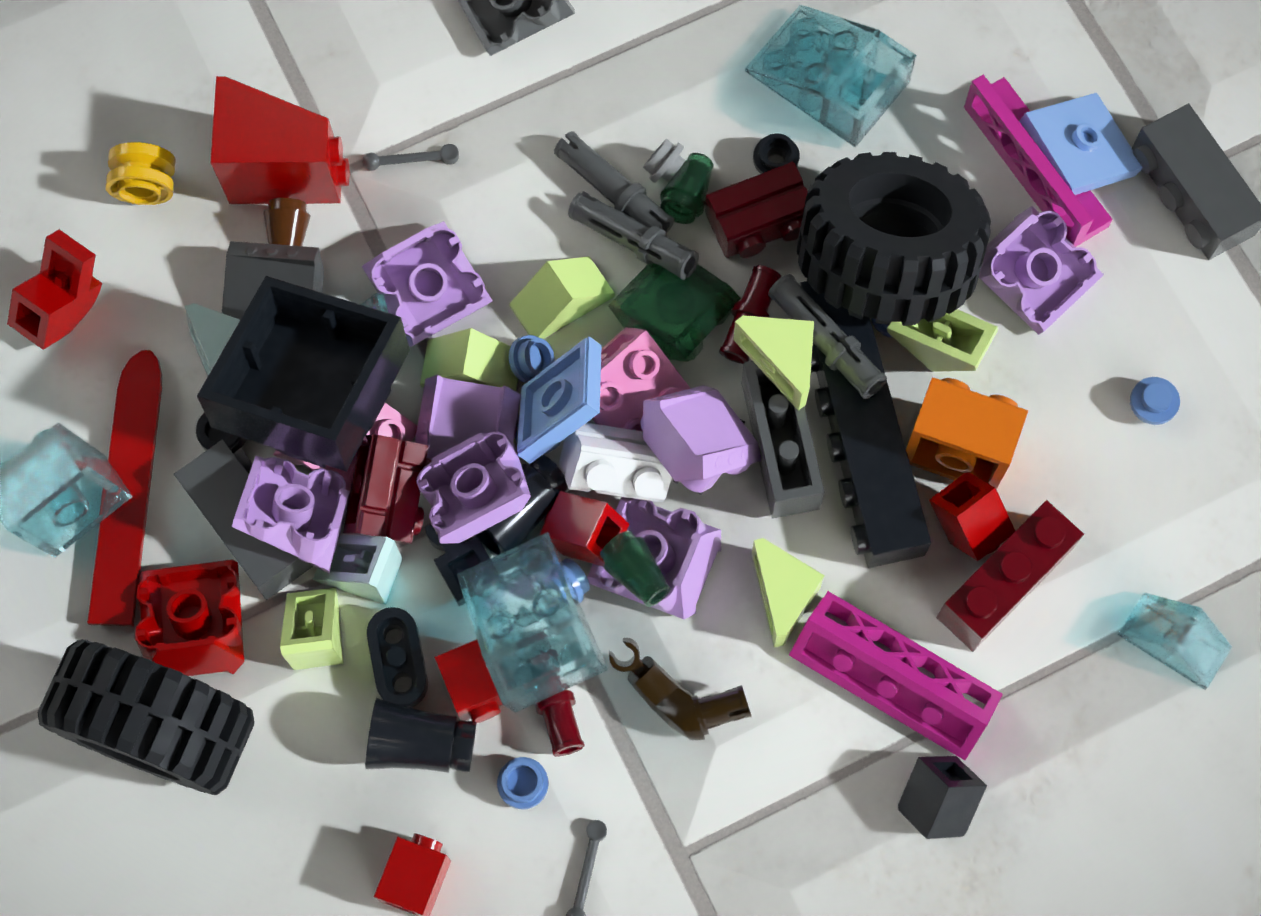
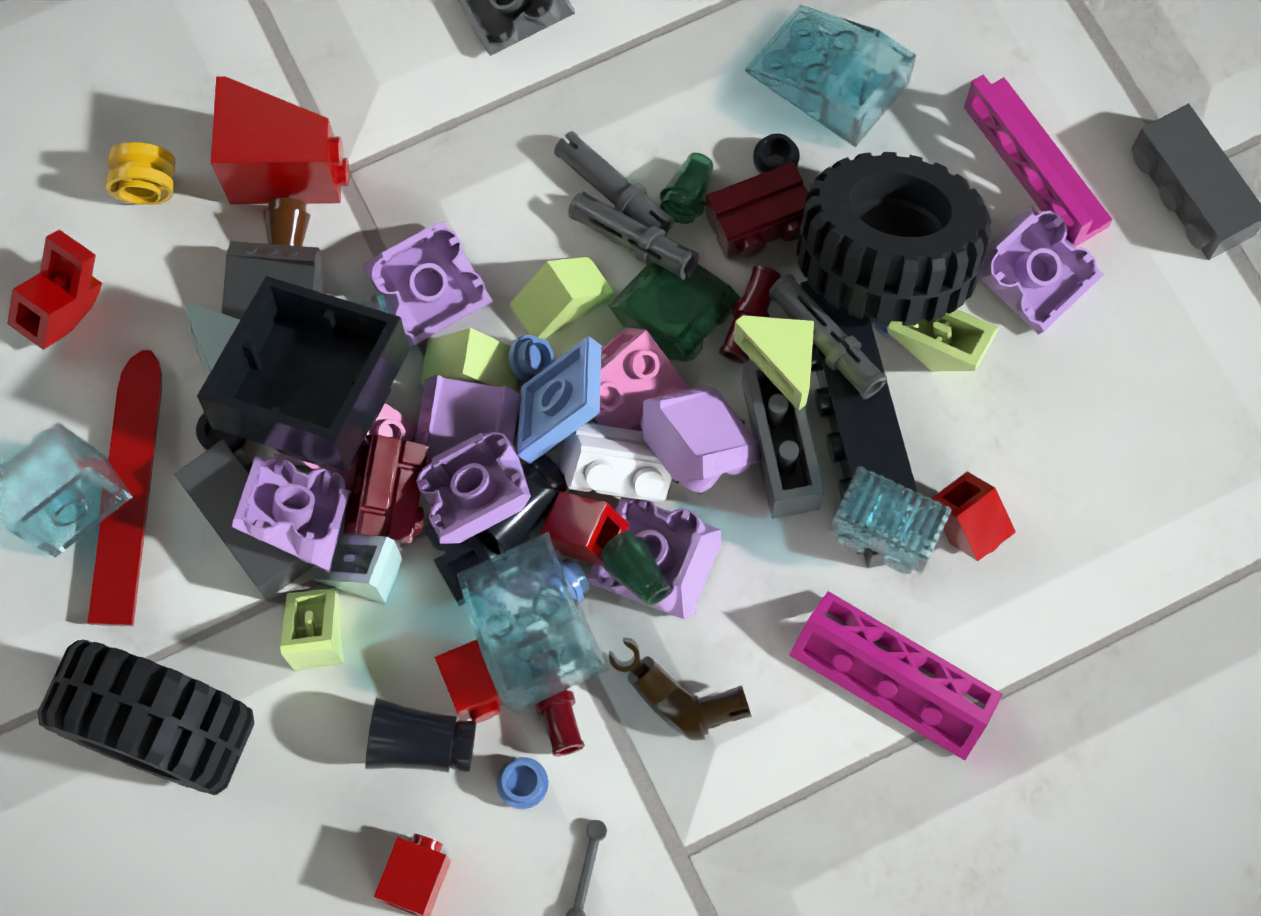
red slope [135,559,244,676] -> none
dark grey hinge [362,144,459,171] -> none
black plate [367,607,428,708] -> none
light grey plate [643,139,685,183] -> none
yellowish green slope [751,538,824,647] -> none
black panel [898,756,987,839] -> none
orange brick [906,377,1028,489] -> none
dark red brick [936,500,1084,652] -> none
light blue plate [1019,93,1143,195] -> none
clear light blue slope [1118,592,1232,690] -> none
medium blue plate [1130,377,1180,425] -> none
none -> clear light blue brick [830,466,952,574]

